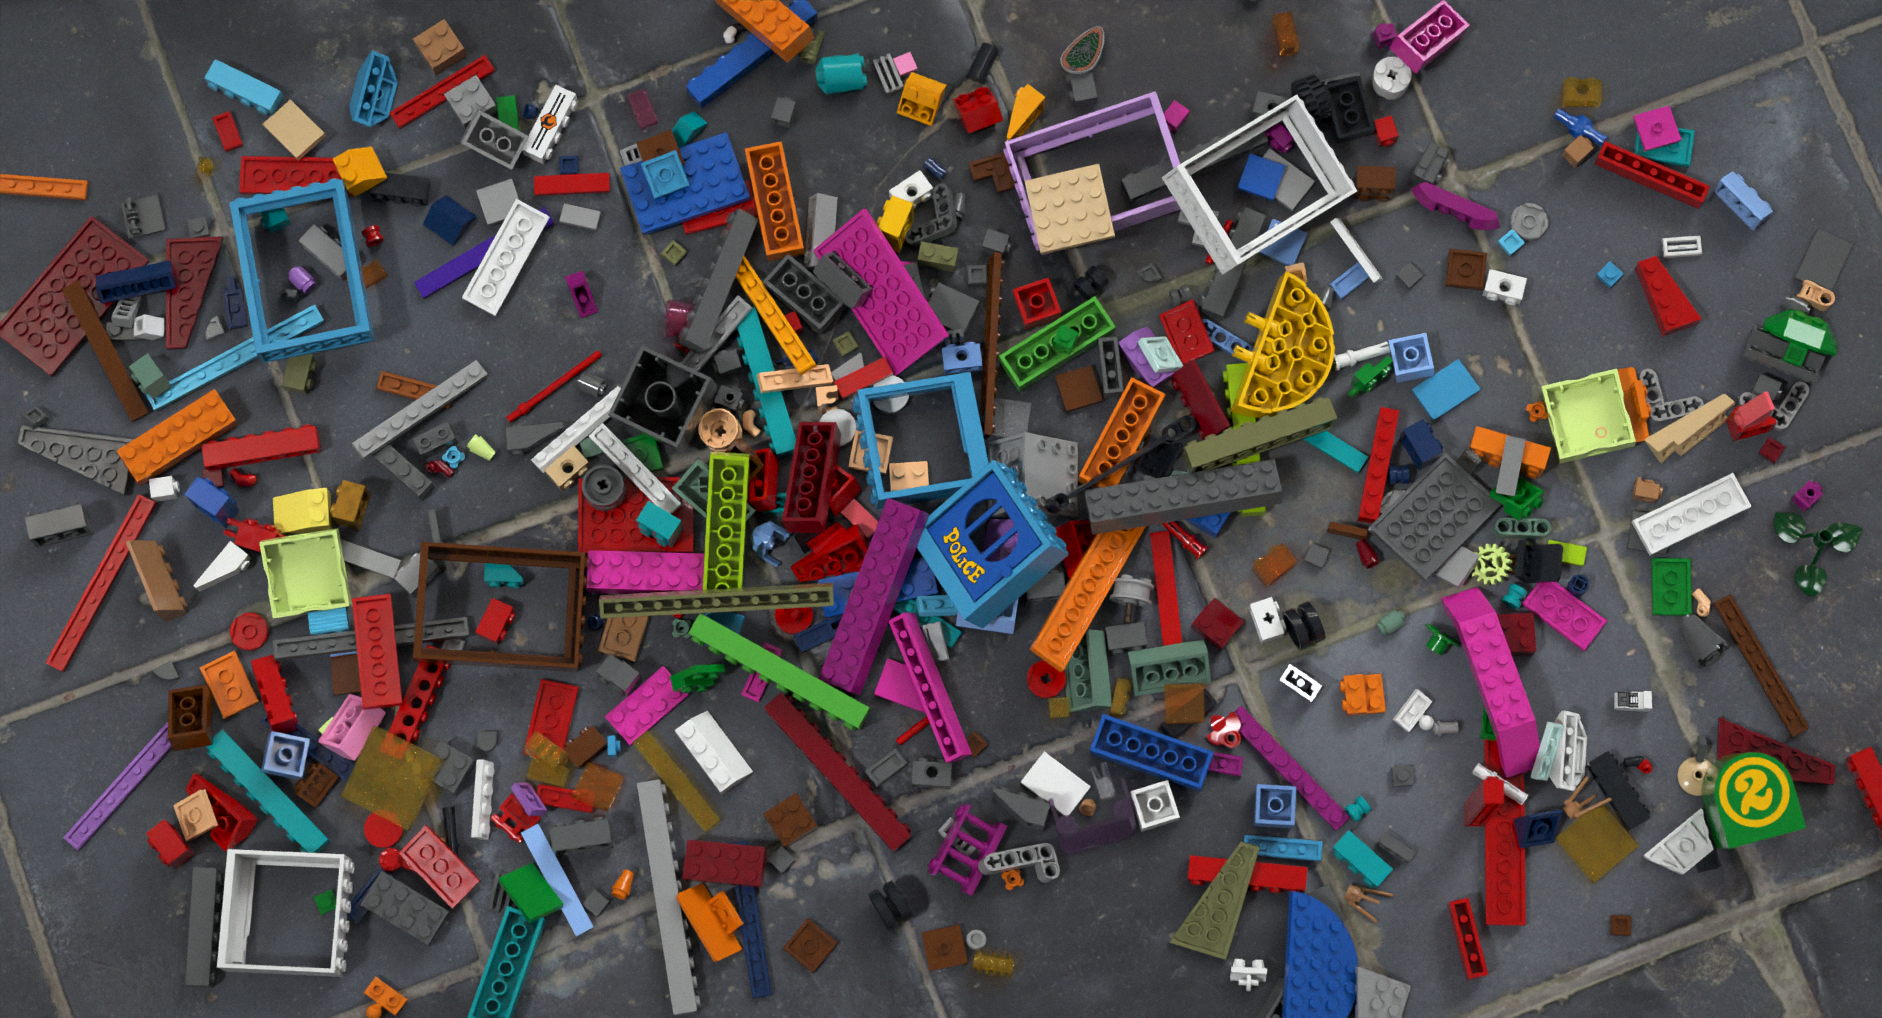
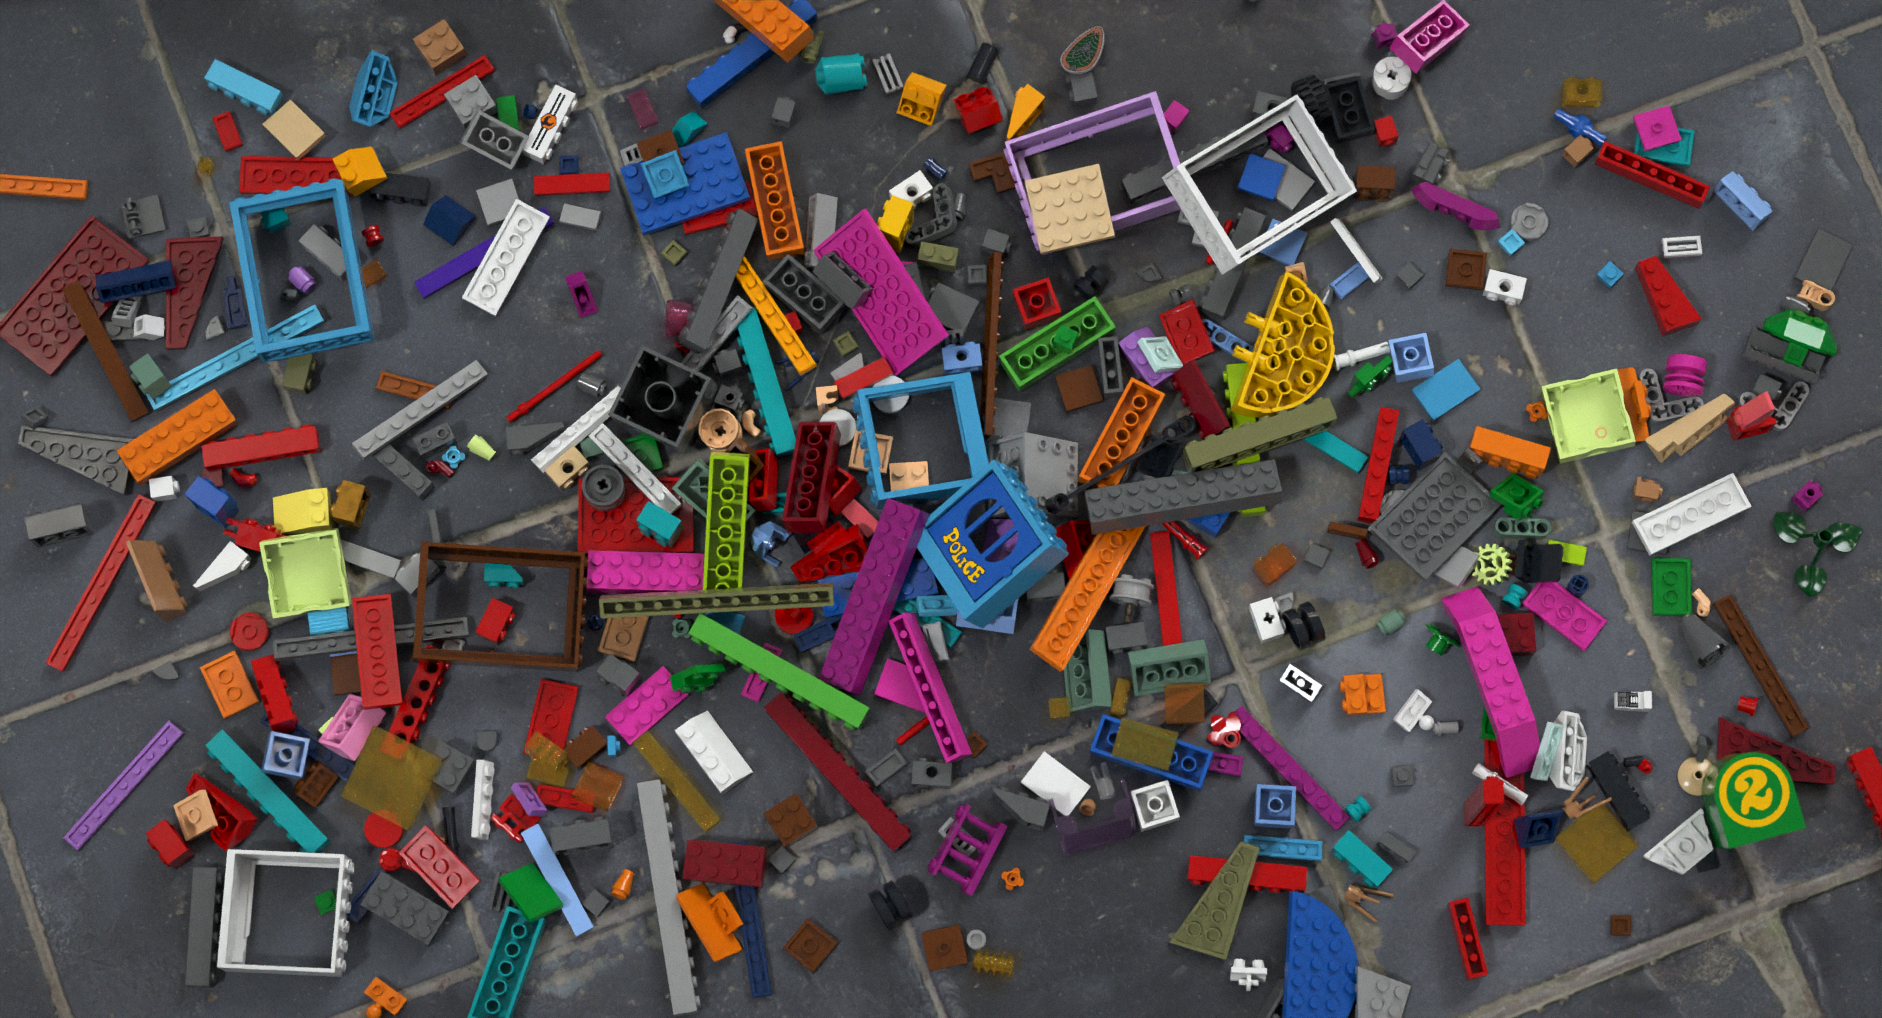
reddish brown brick [168,684,213,751] -> none
light nougat plate [757,364,833,393] -> none
bright pink tile [893,52,917,77] -> none
light grey beam [978,843,1060,883] -> none
red plate [1027,660,1066,699] -> none
dark red slope [1191,598,1245,651] -> none
clear orange brick [1271,11,1299,57] -> none
light grey tile [1496,436,1526,496] -> none
dark red tile [1758,437,1785,464] -> none
none -> clear yellow tile [1112,718,1179,771]
none -> light grey tile [1274,592,1293,618]
none -> dark pink wheel [1663,354,1707,397]
none -> red piece [1737,696,1759,717]

